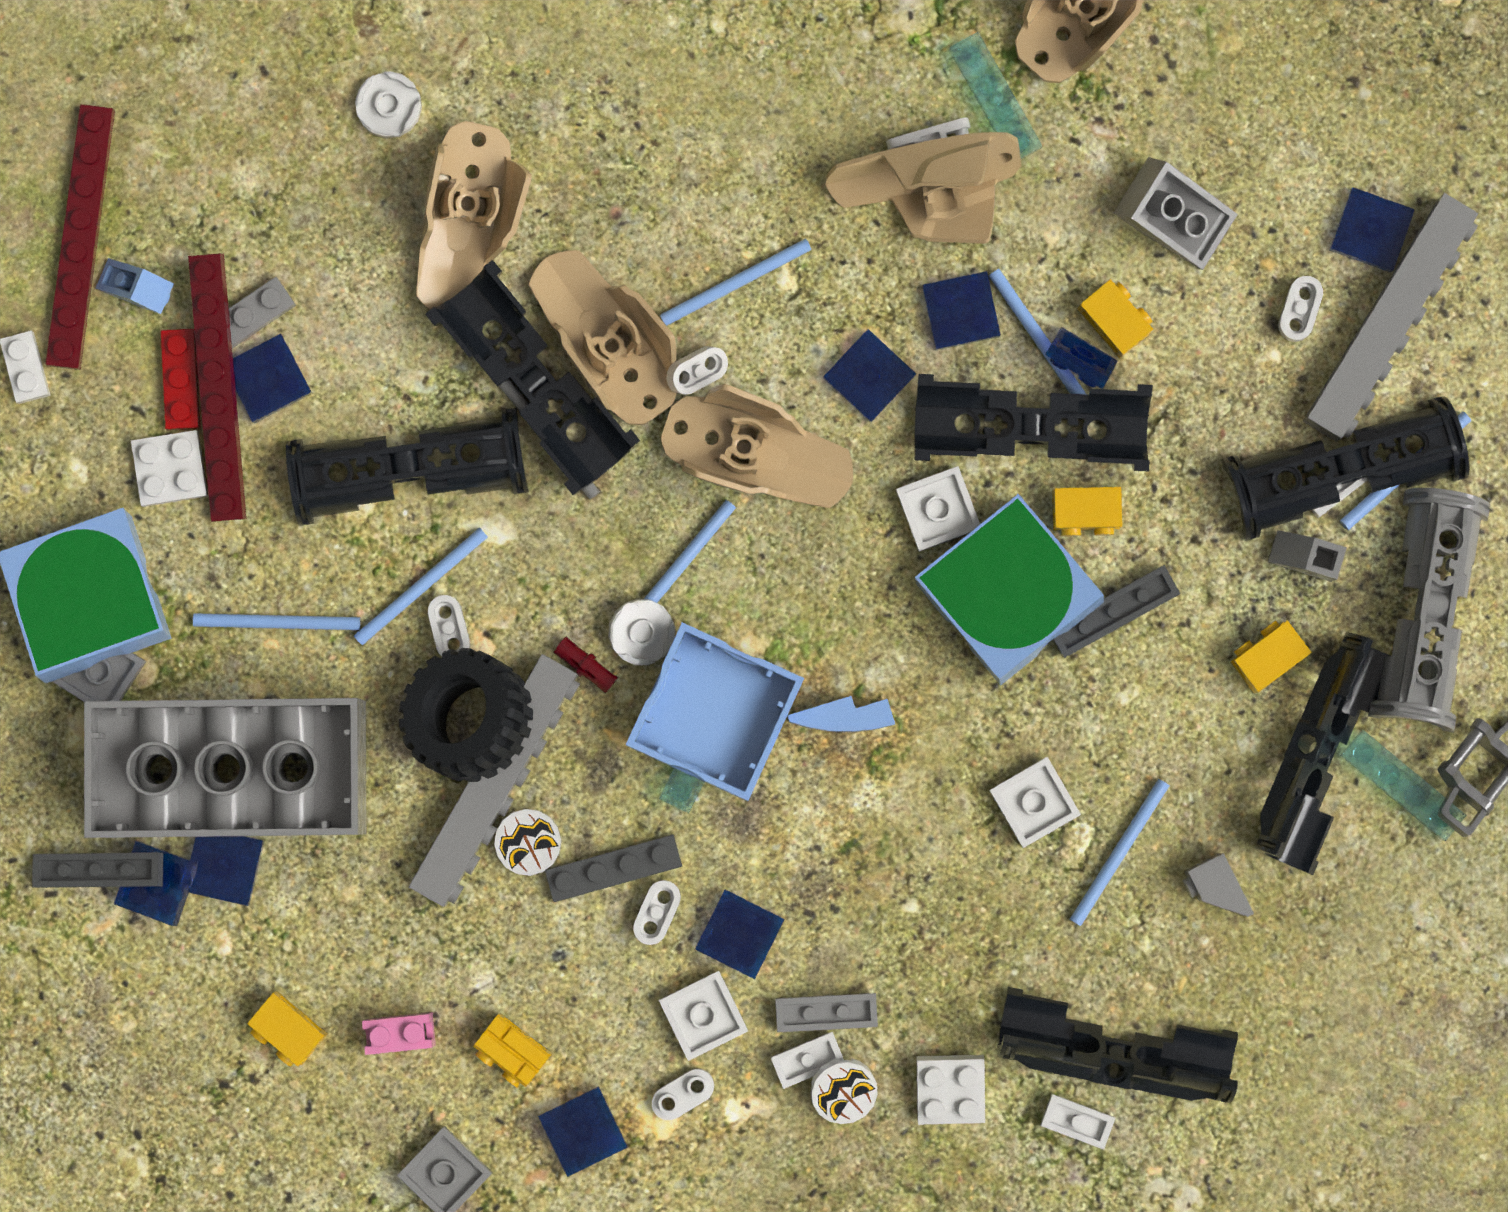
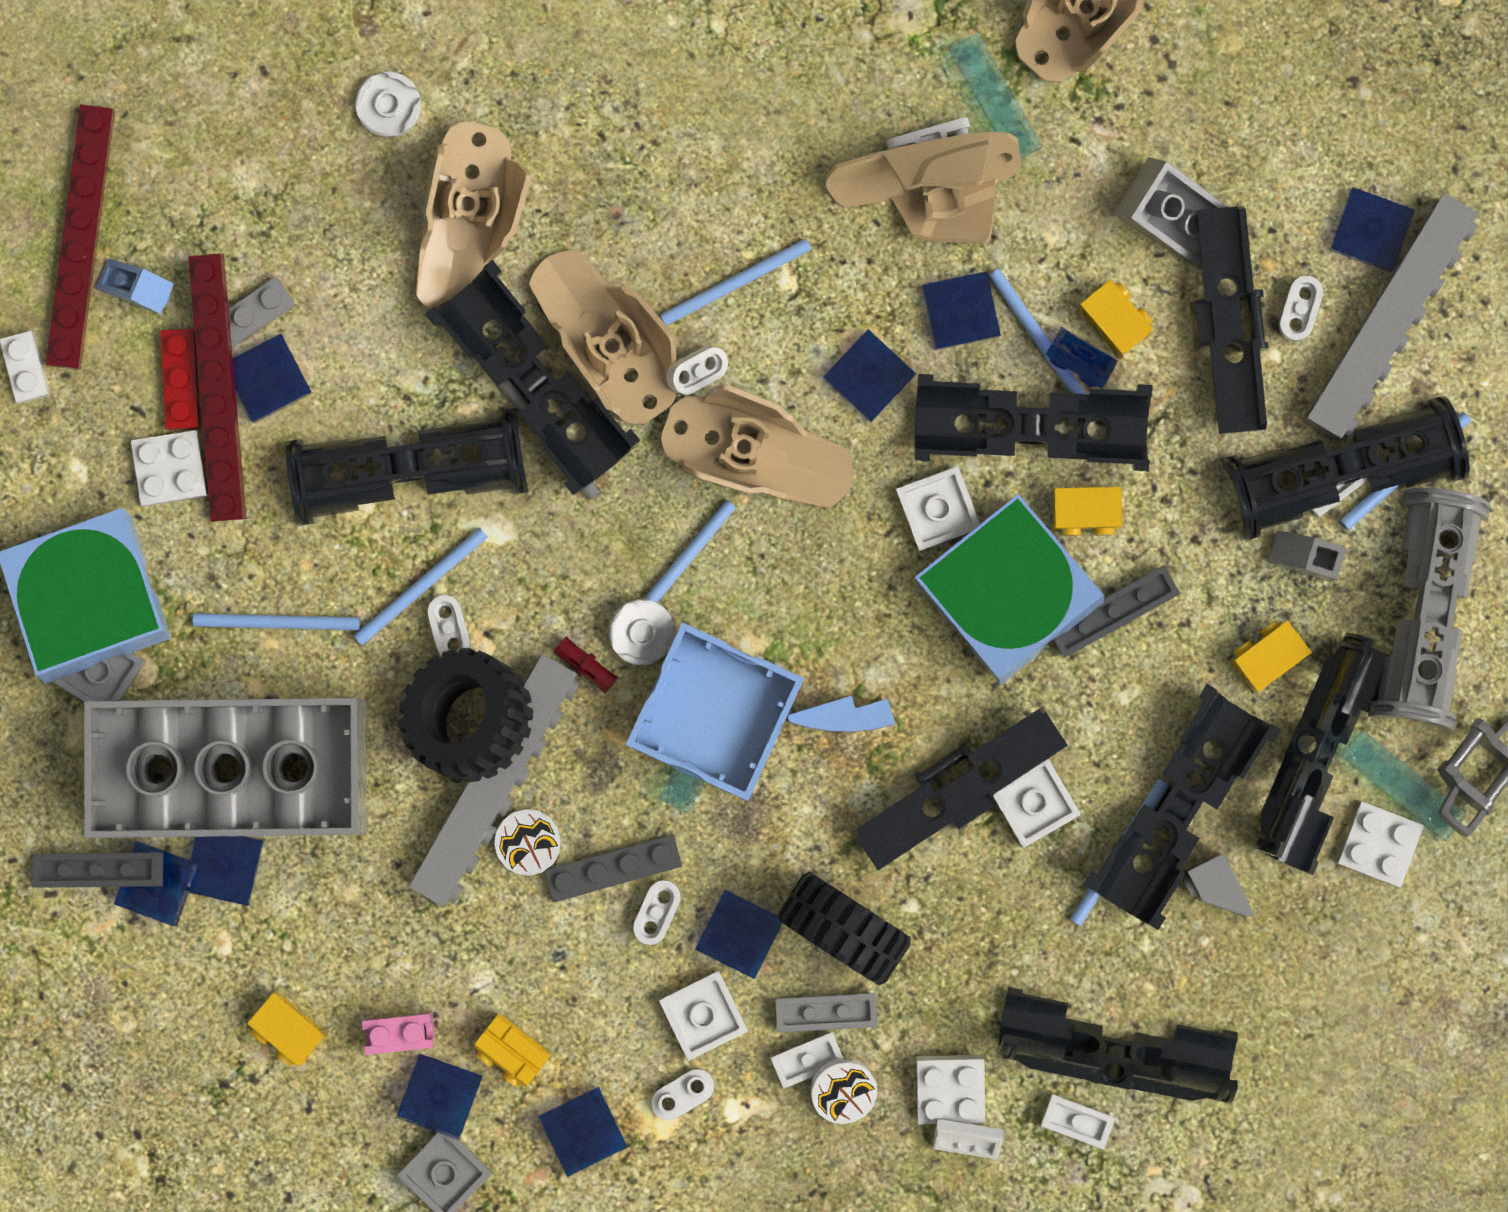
none -> clear blue plate [396,1054,483,1140]
none -> black tyre [778,871,911,986]
none -> black piece [852,706,1068,871]
none -> white plate [932,1119,1004,1159]
none -> black piece [1084,684,1281,930]
none -> black piece [1190,205,1269,434]
none -> white plate [1336,801,1424,888]

